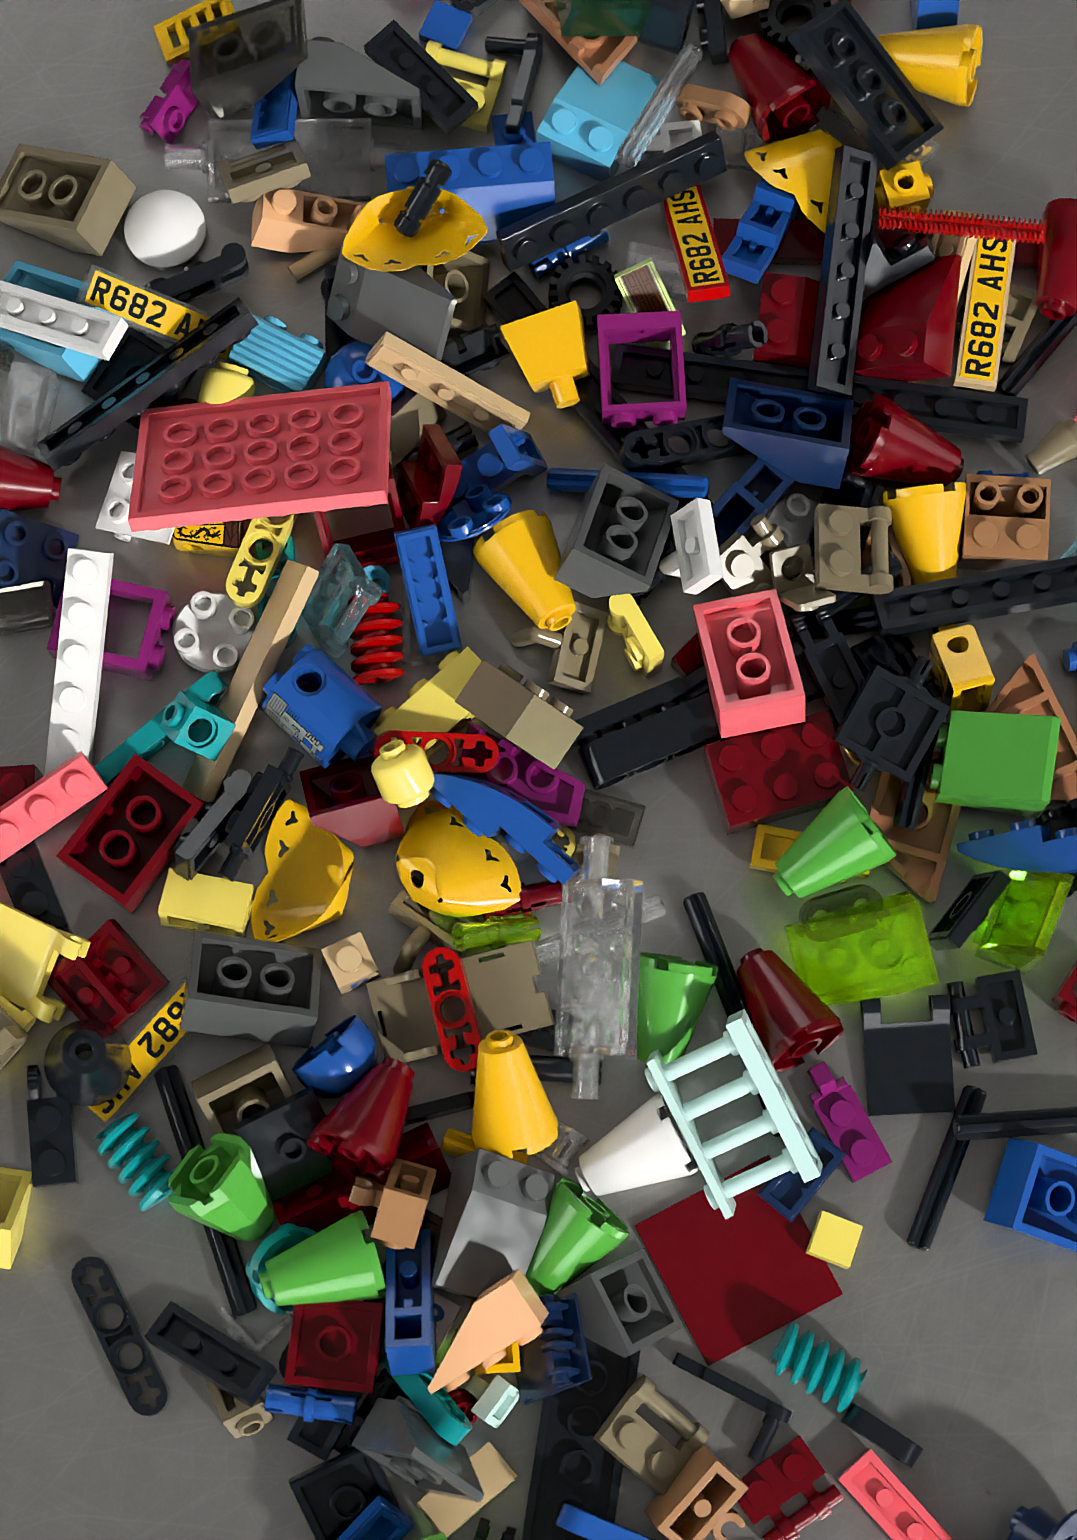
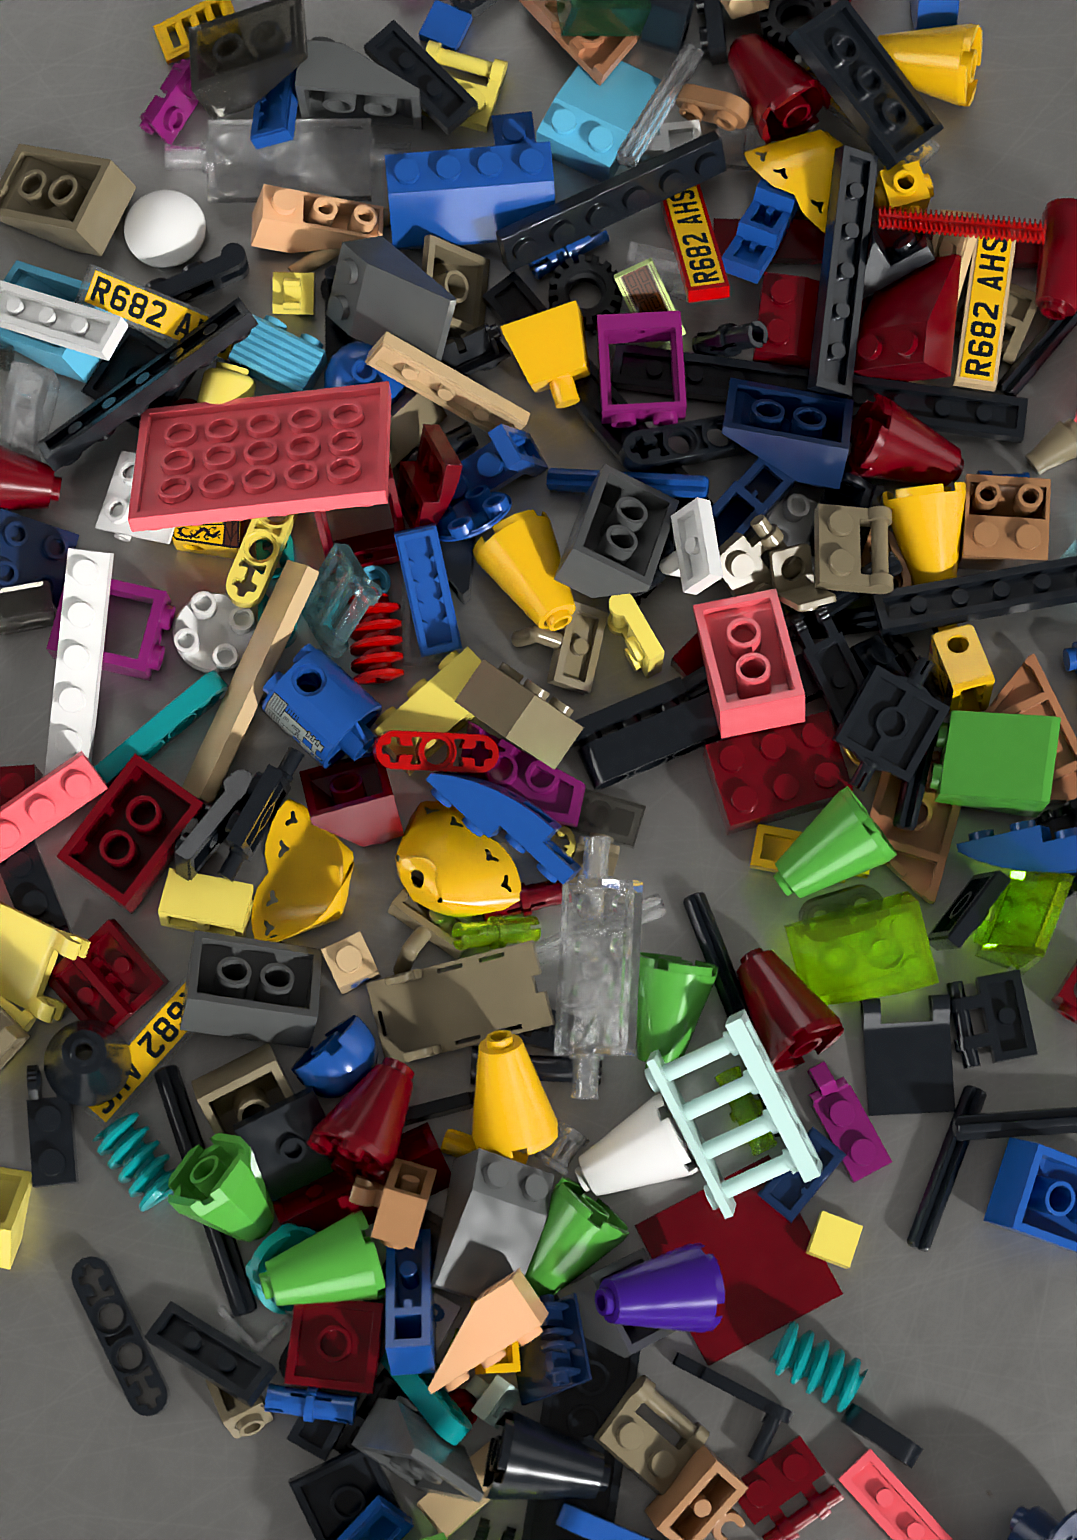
teal brick [159,690,236,761] -> none
dark tan plate [216,137,311,204] -> none
yellow piece [342,186,488,271] -> none
light yellow head [371,740,434,808] -> none
black axle [394,159,452,237] -> none
red beam [422,947,483,1072] -> none
black piece [485,33,543,135] -> none
none -> light yellow tile [272,272,315,315]
none -> black cone [483,1408,611,1500]
none -> dark purple cone [595,1243,725,1333]
none -> clear neon green pin [714,1066,778,1156]

